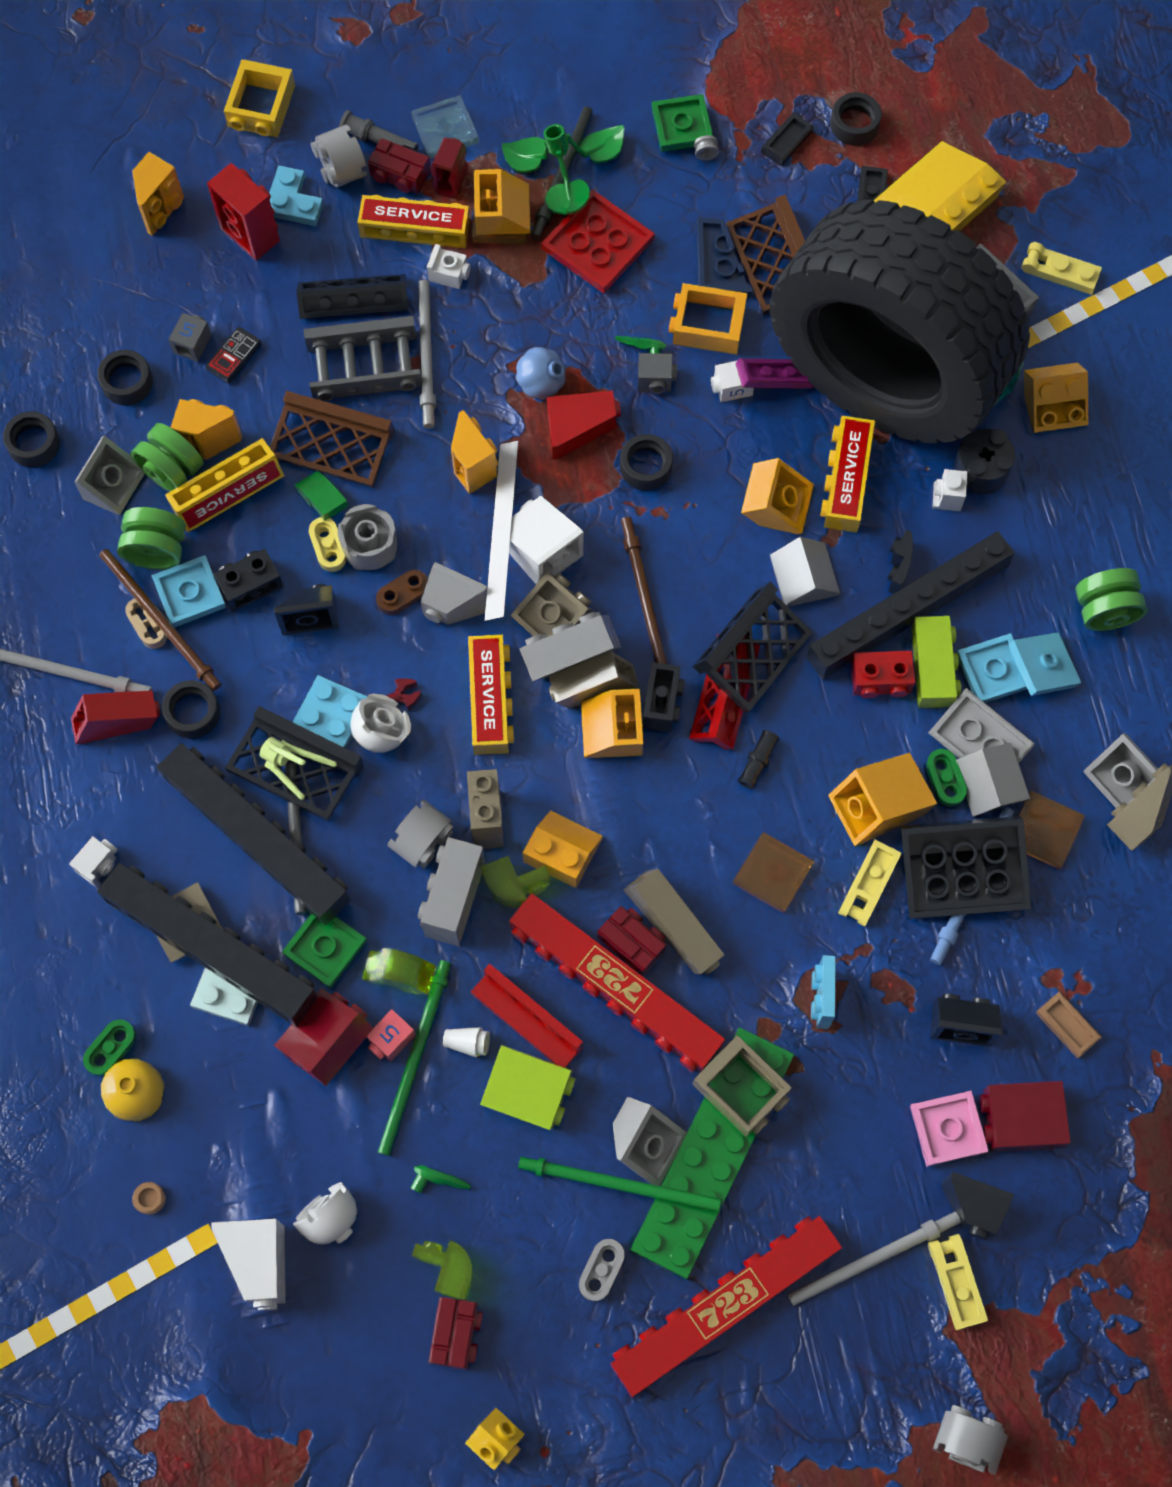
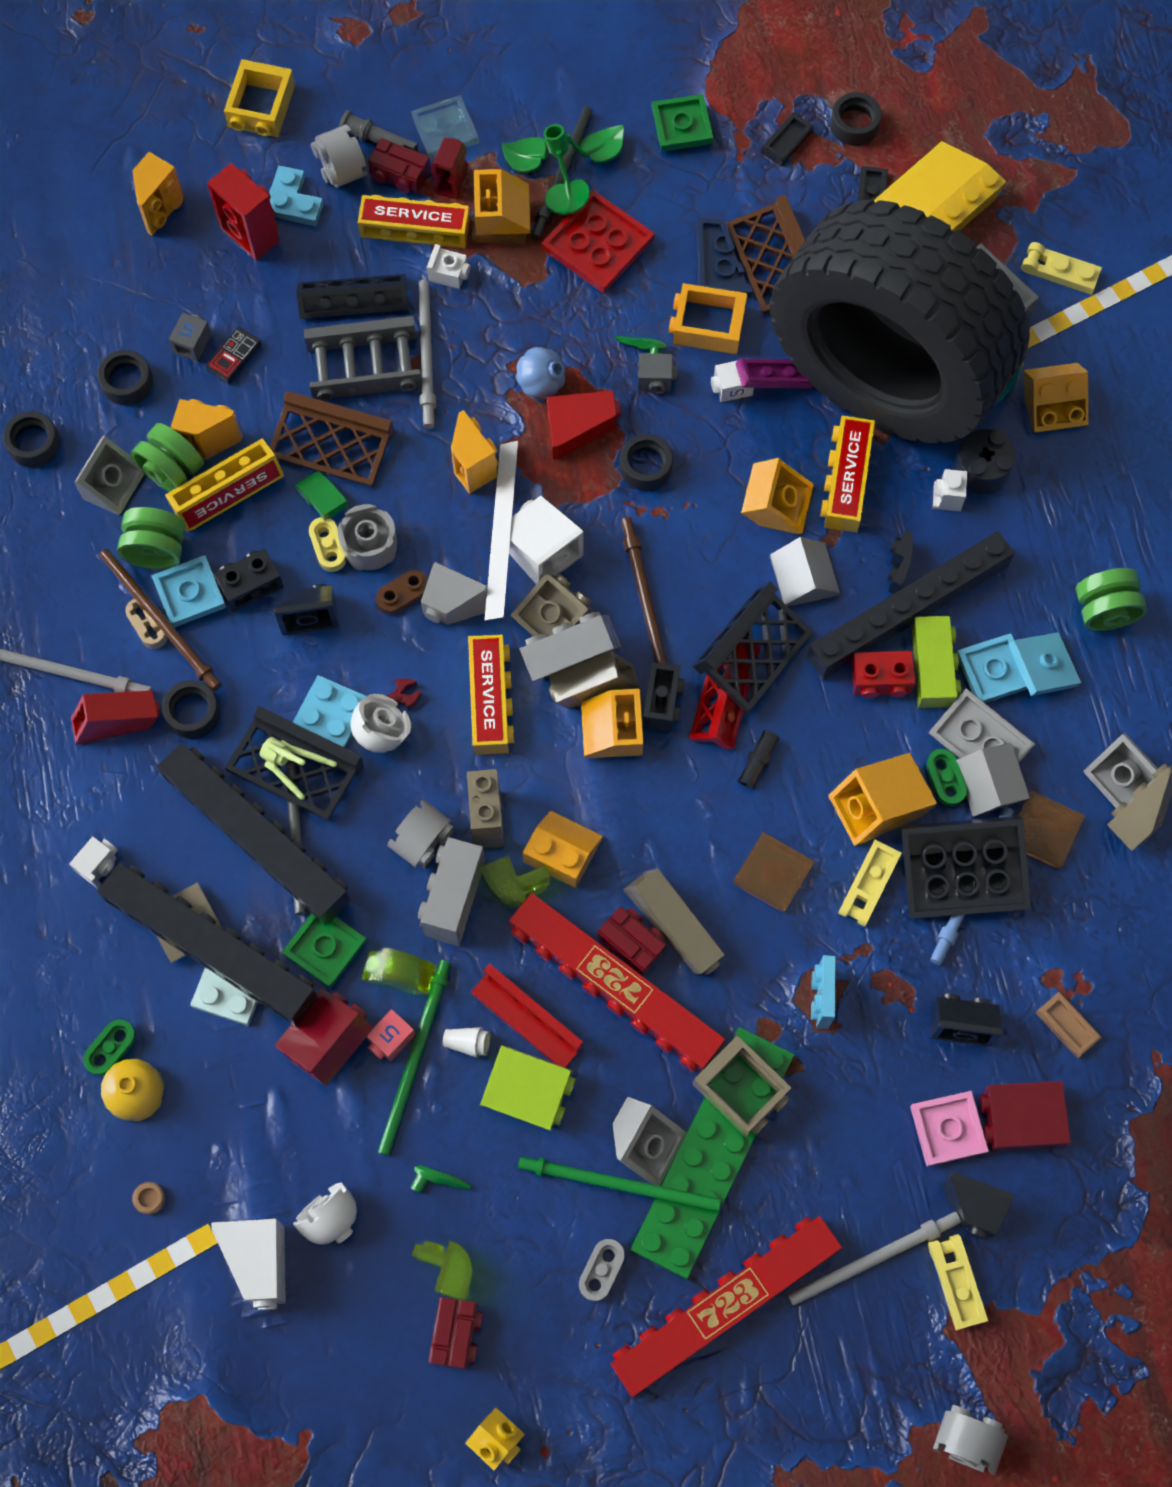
light grey bush [694,135,719,161] -> none

